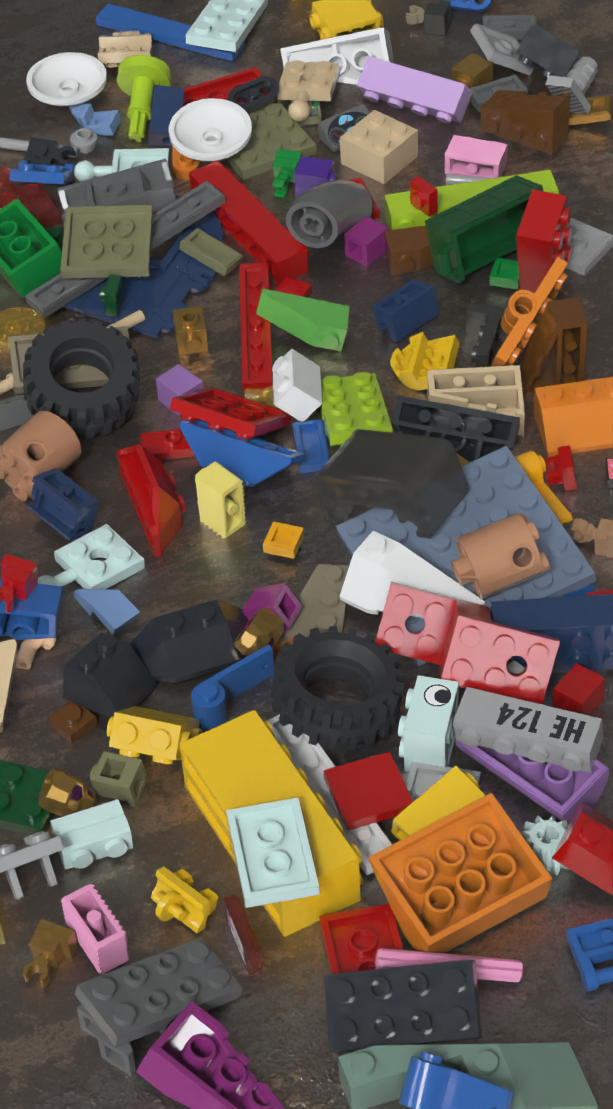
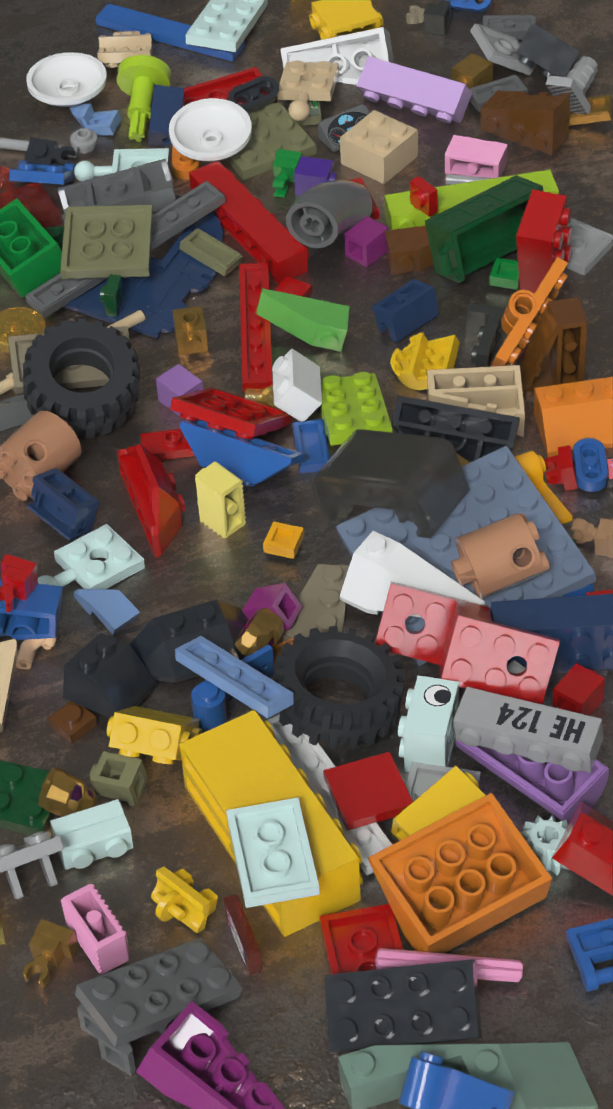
none -> medium blue plate [175,636,294,718]
none -> blue plate [573,438,608,492]

